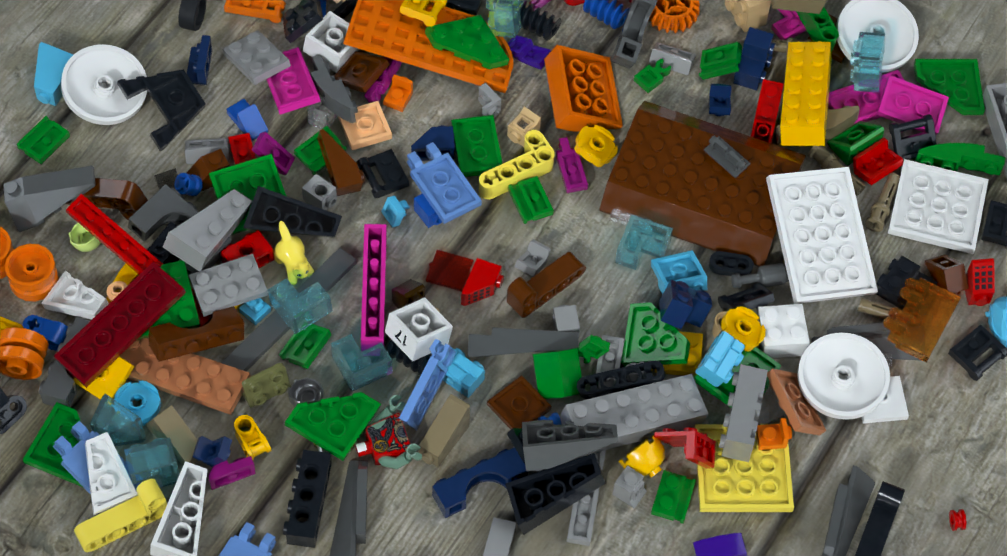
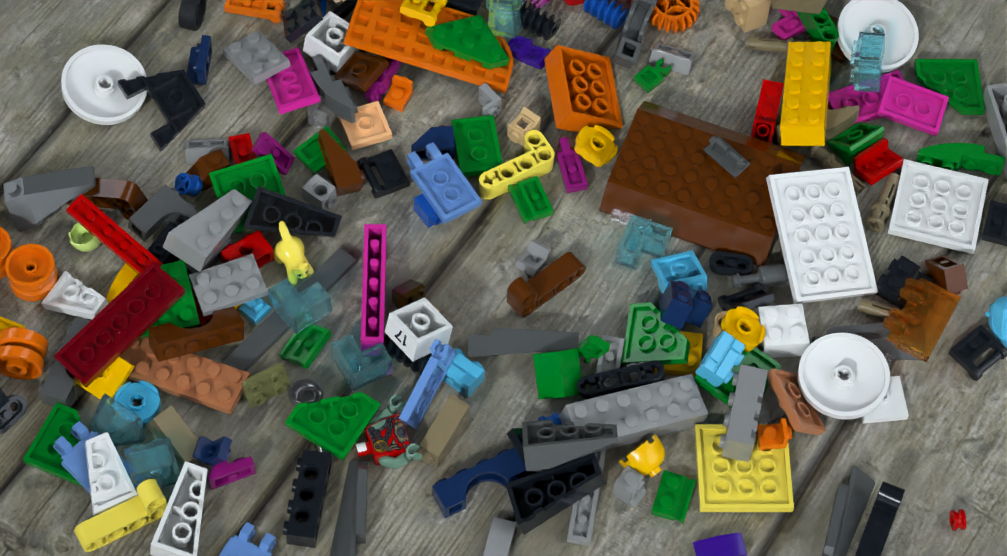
green plate [17,116,70,164] -> none
blue piece [23,315,68,351] -> none
medium azure slope [34,42,74,106] -> none
light nougat plate [106,281,128,301] -> none
clear smoke slope [154,168,178,190] -> none
blue slope [226,99,268,141] -> none
yellow piece [234,415,271,461] -> none
medium azure tile [381,196,410,228] -> none
clear red piece [426,250,474,292] -> none
red slope [461,258,504,306] -> none
reddish brown plate [487,375,552,430] -> none
light grey brick [552,305,580,334] -> none
red bracket [654,427,716,469] -> none
green plate [699,42,742,80] -> none
dark blue bracket [708,84,732,117] -> none
dark blue brick [733,27,776,91] -> none
black plate [889,114,937,161] -> none
red slope [965,258,995,306] -> none

